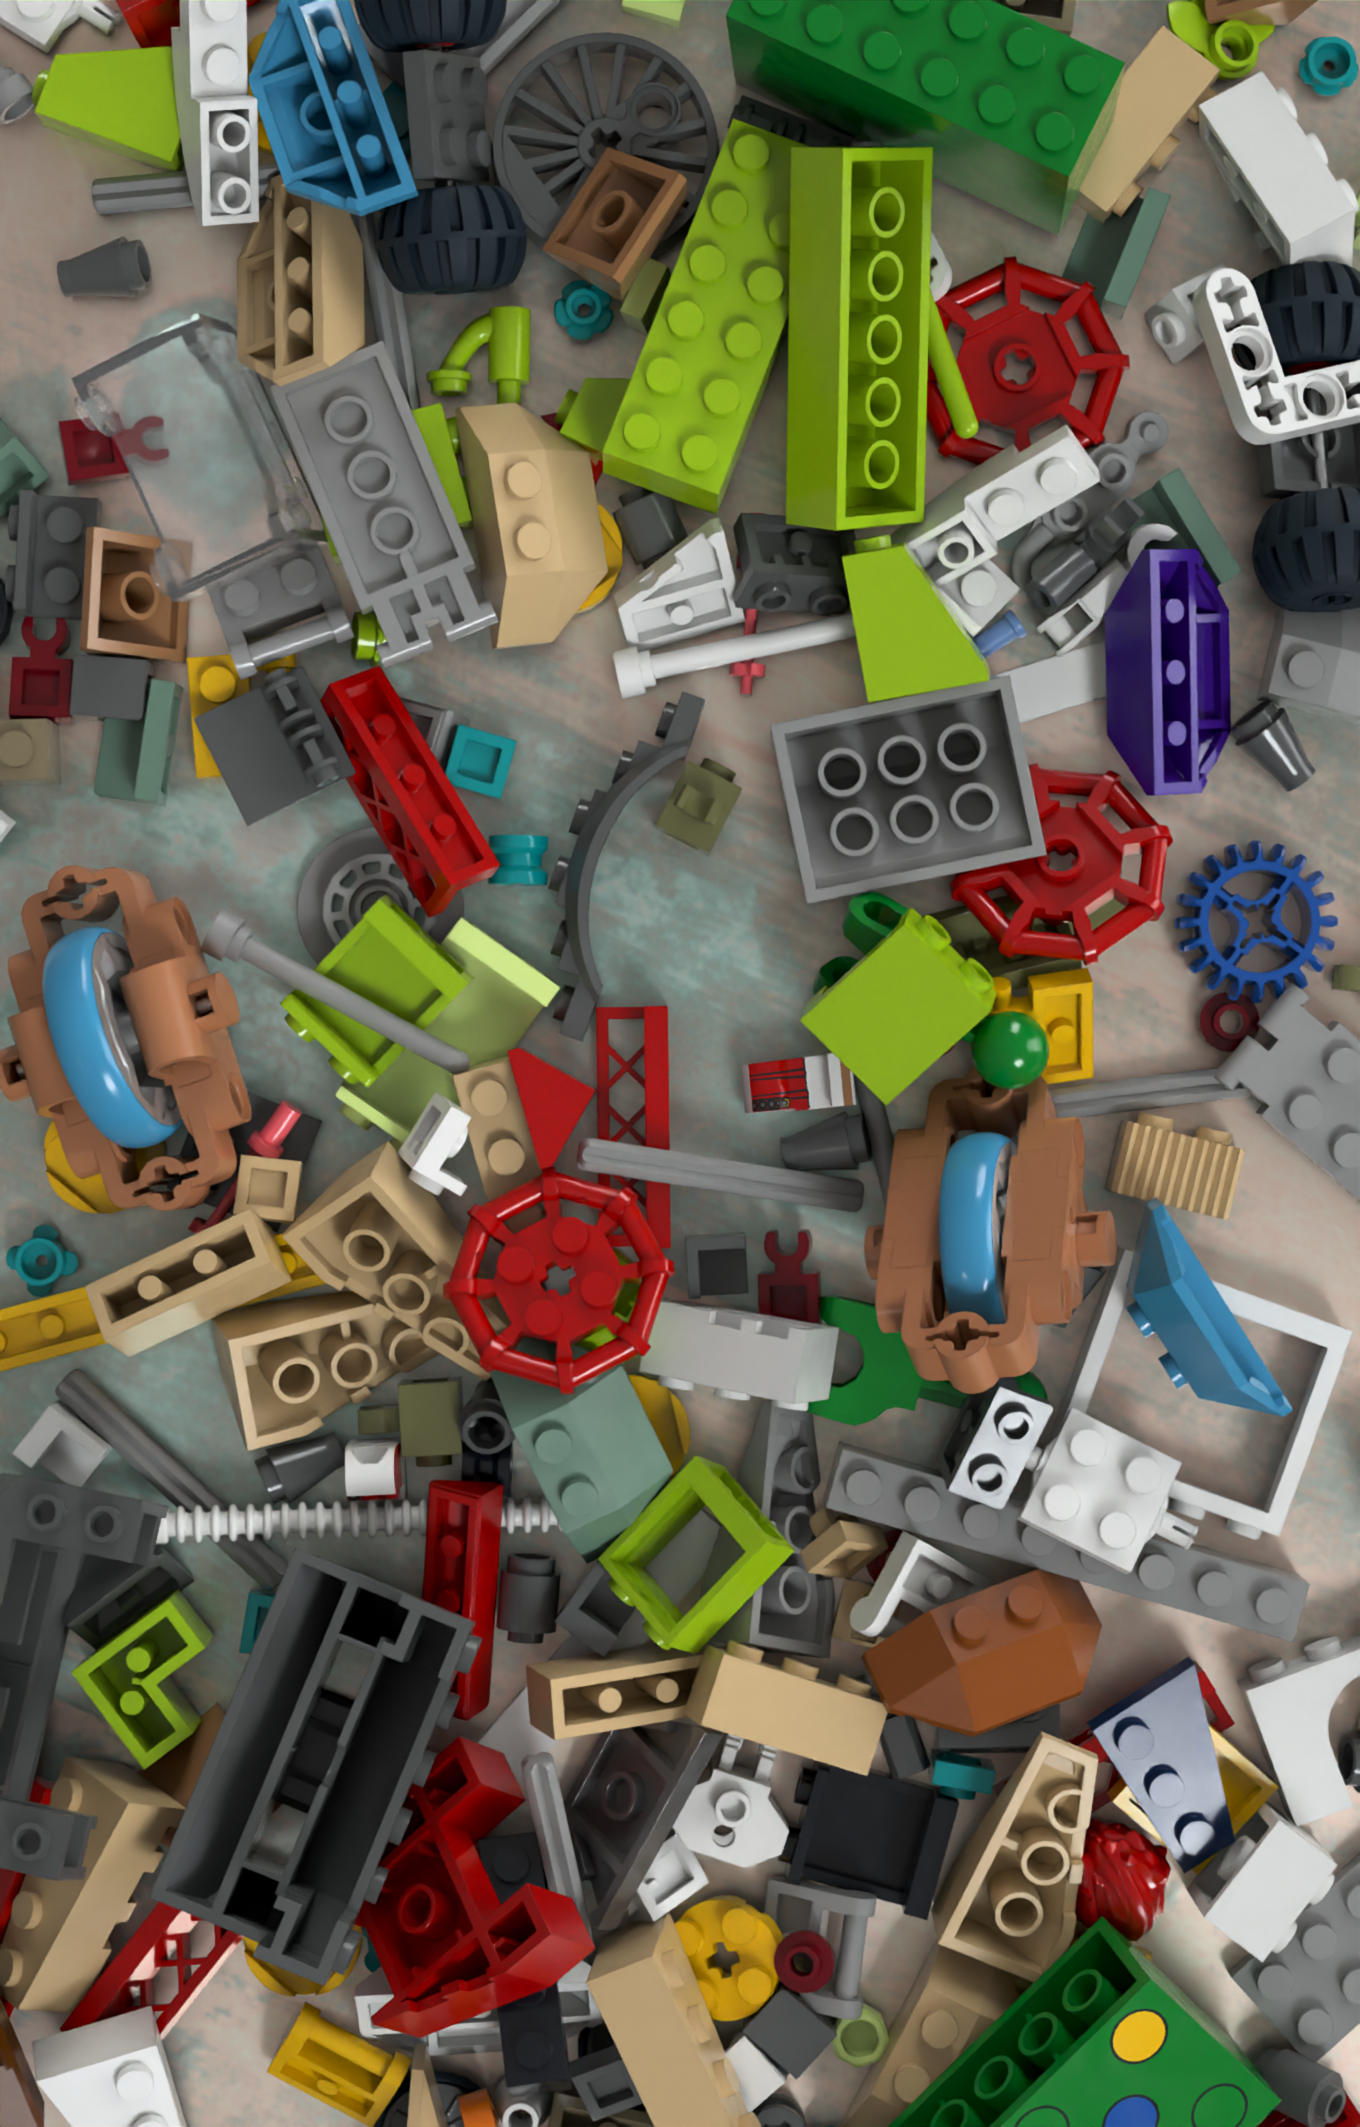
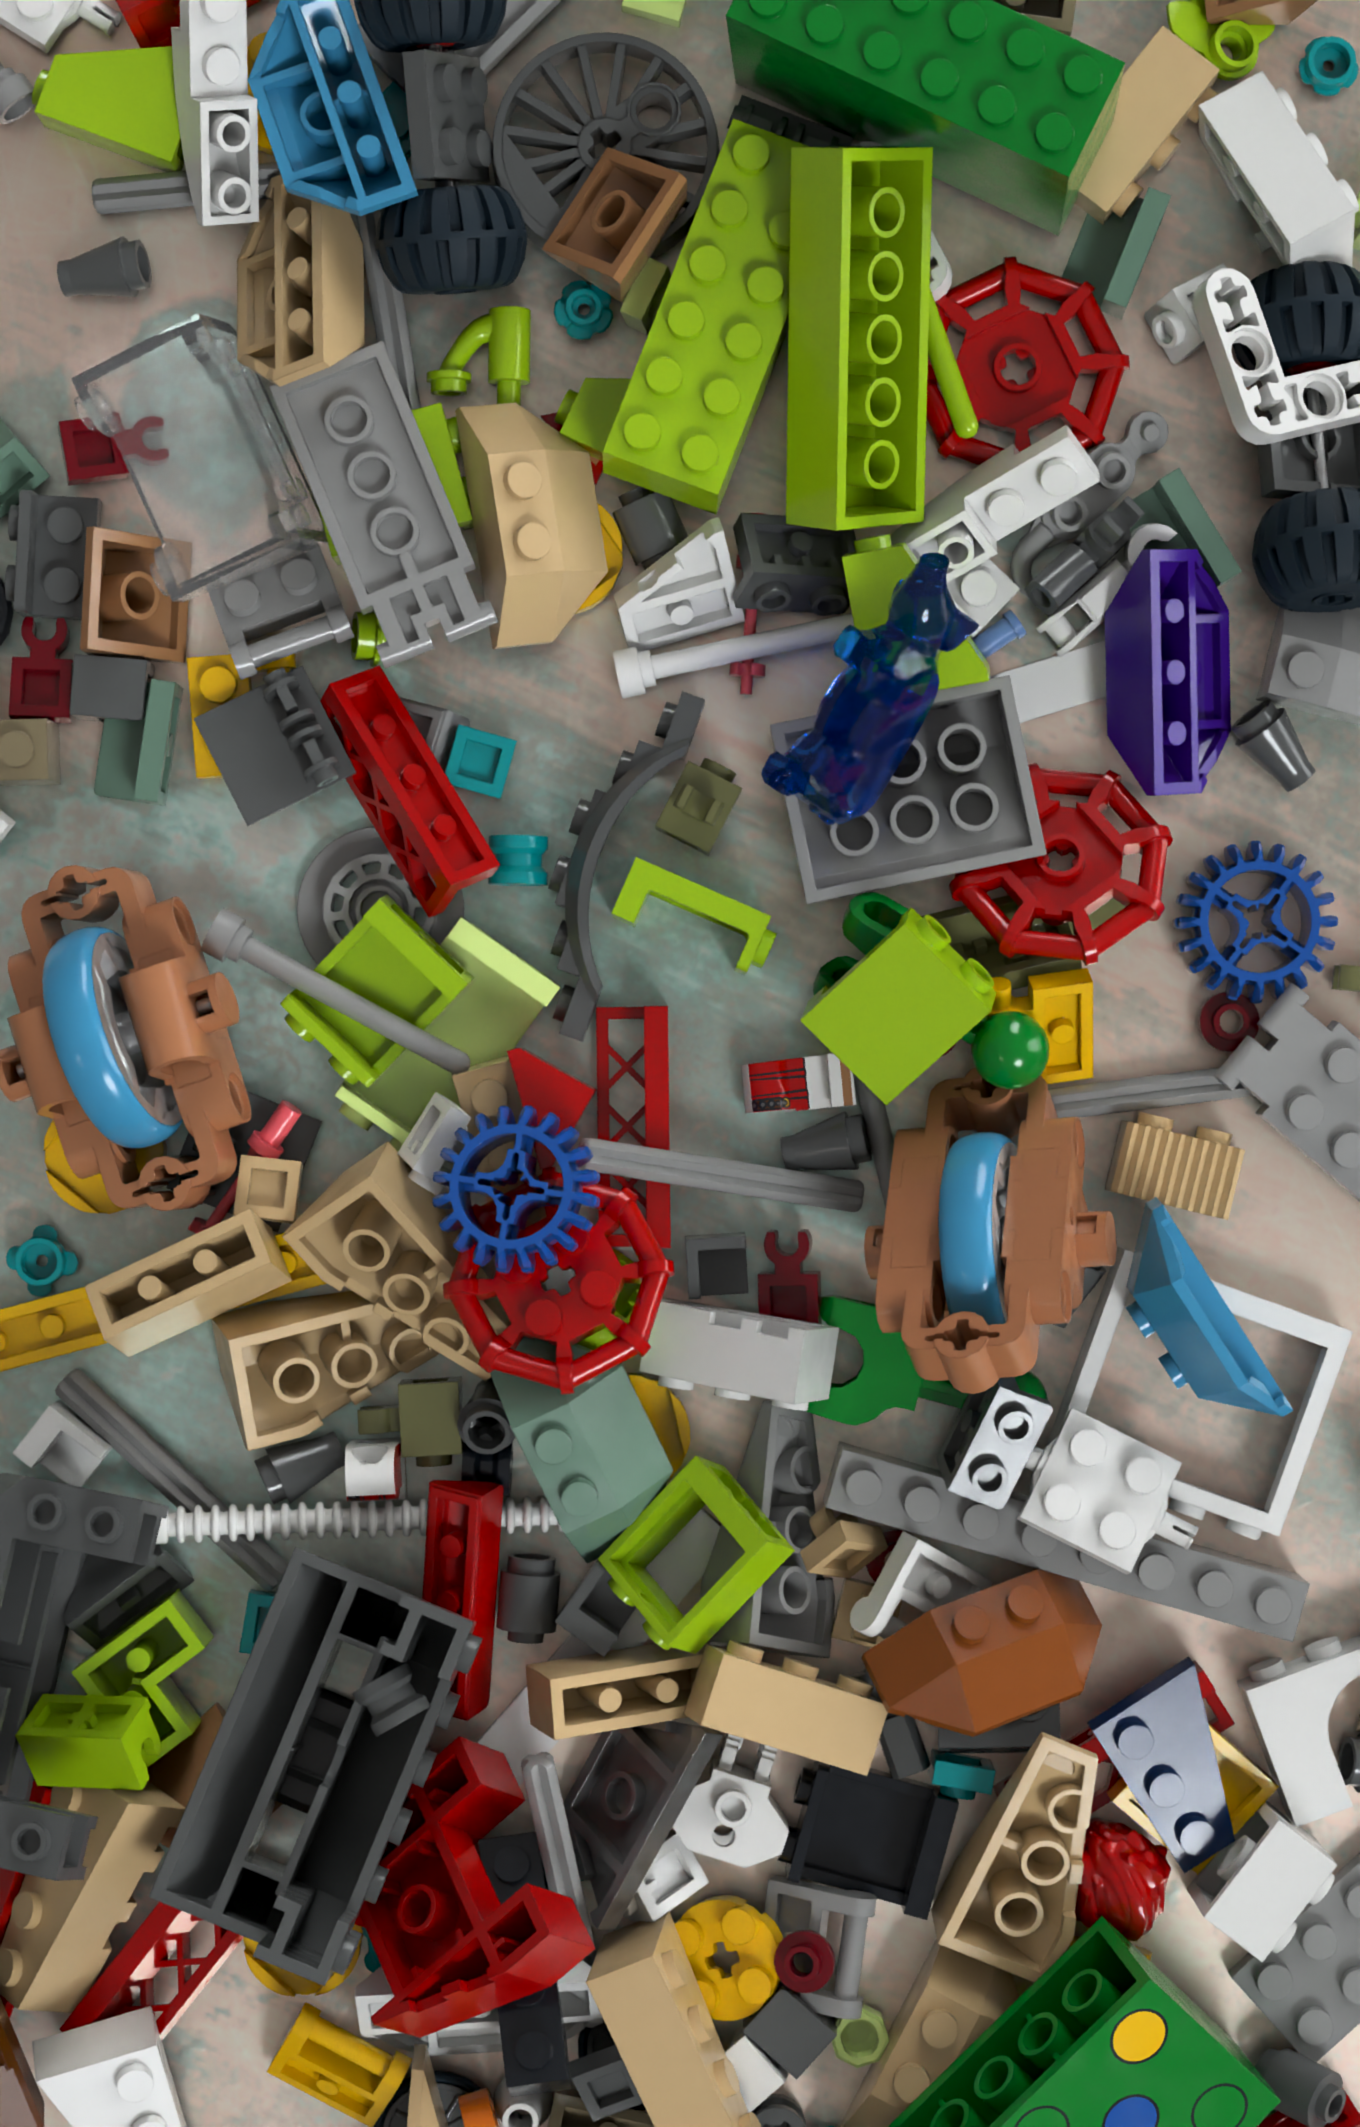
none -> lime hinge [15,1694,161,1790]
none -> dark grey wheel [352,1662,430,1737]
none -> blue gear [432,1105,600,1274]
none -> lime panel [611,857,777,975]
none -> clear blue animal [761,553,979,825]

